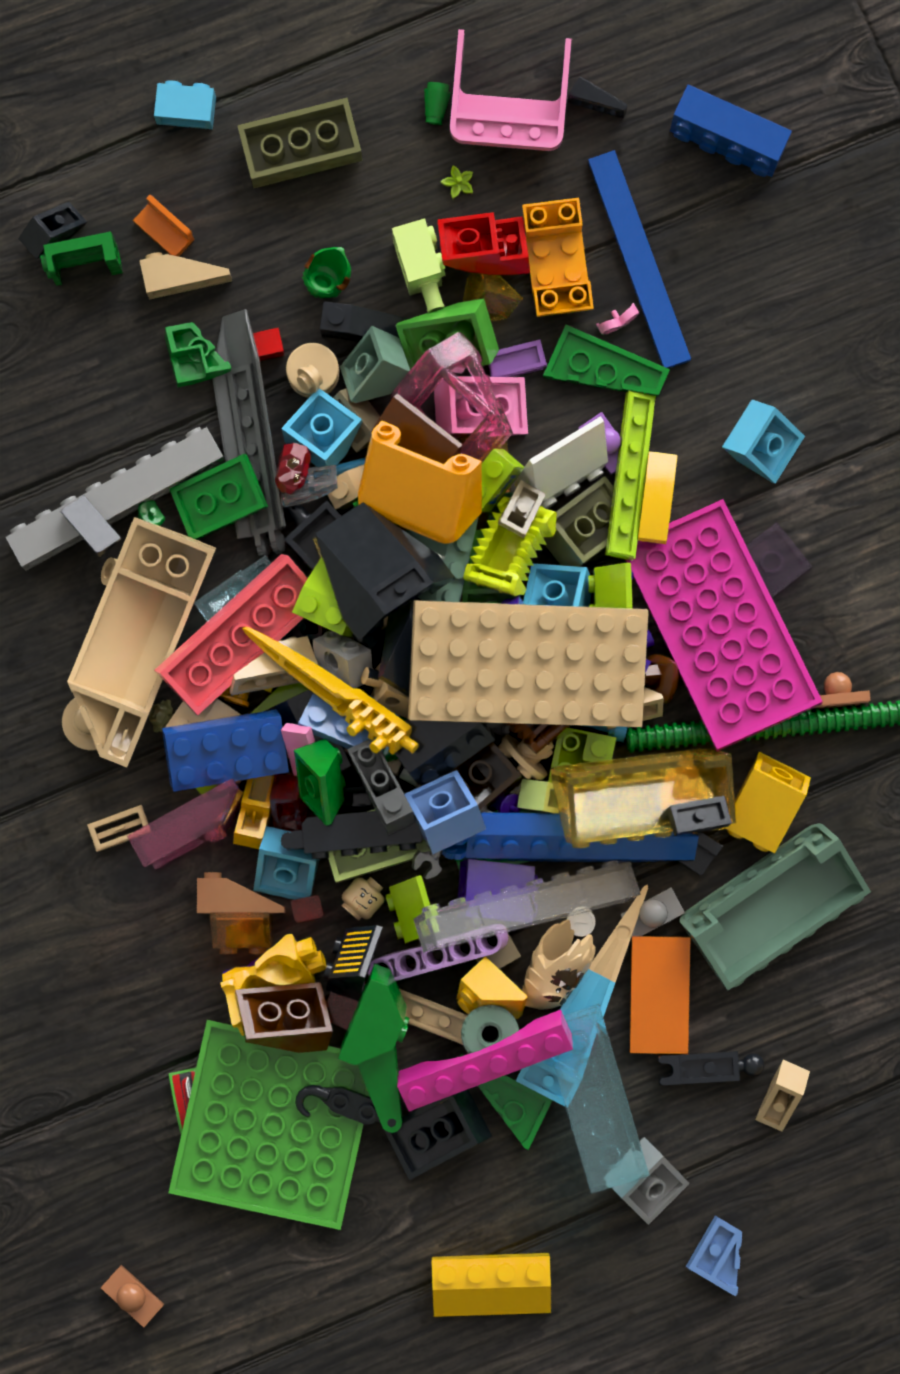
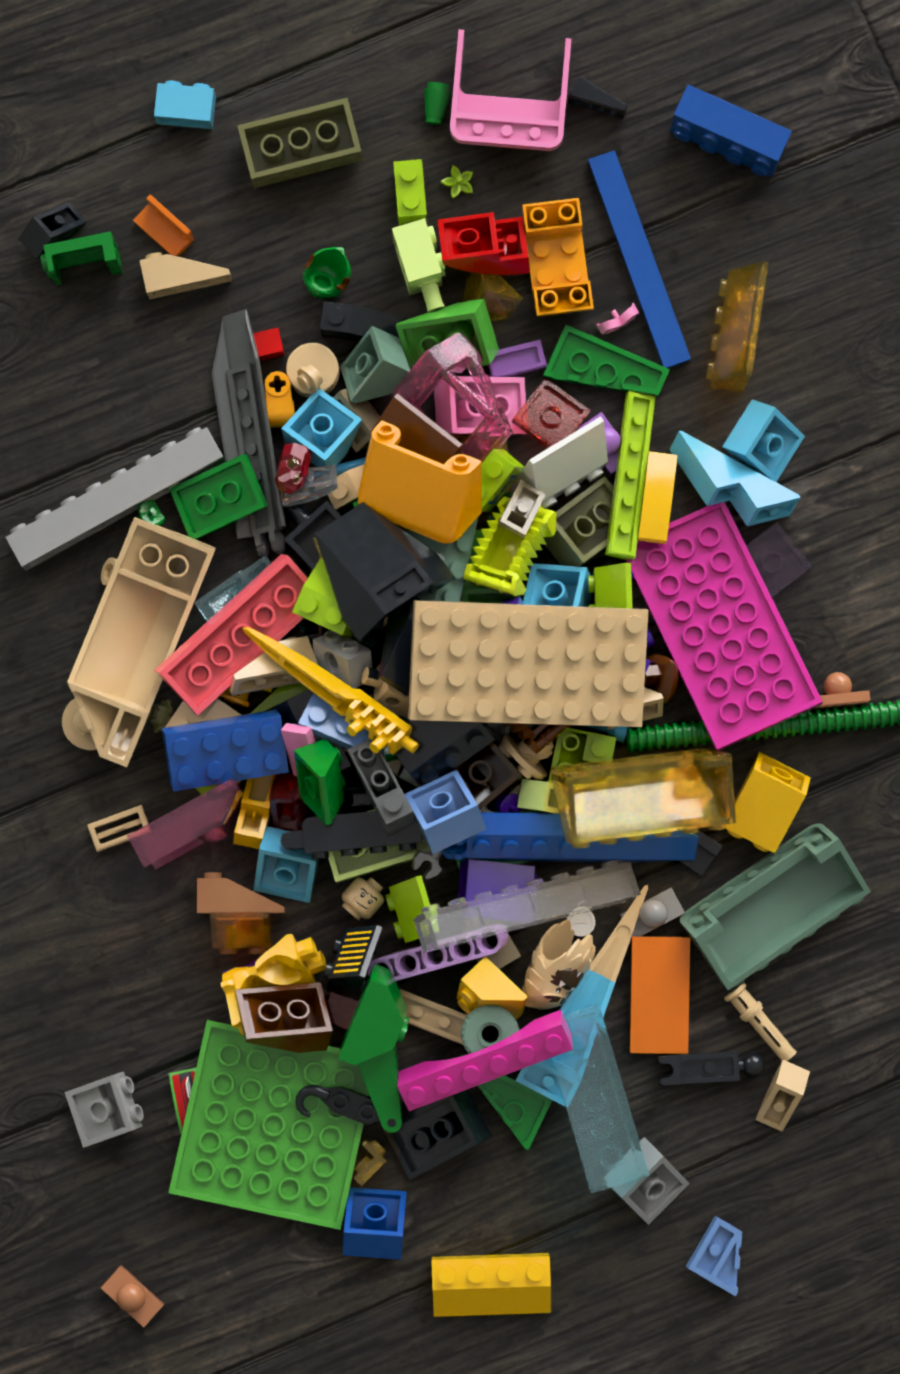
slope [60,495,121,557] -> none
green slope [164,322,231,388] -> none
clear red slope [291,895,325,923] -> none
panel [660,796,732,836] -> none
none -> light grey plate [64,1071,144,1148]
none -> light orange piece [265,371,295,428]
none -> blue slope [343,1187,407,1260]
none -> clear yellow bracket [353,1139,387,1186]
none -> lime brick [393,159,427,226]
none -> clear red tile [511,378,591,448]
none -> medium azure slope [669,431,800,526]
none -> clear yellow slope [706,261,769,393]
none -> tan pin [724,982,797,1062]

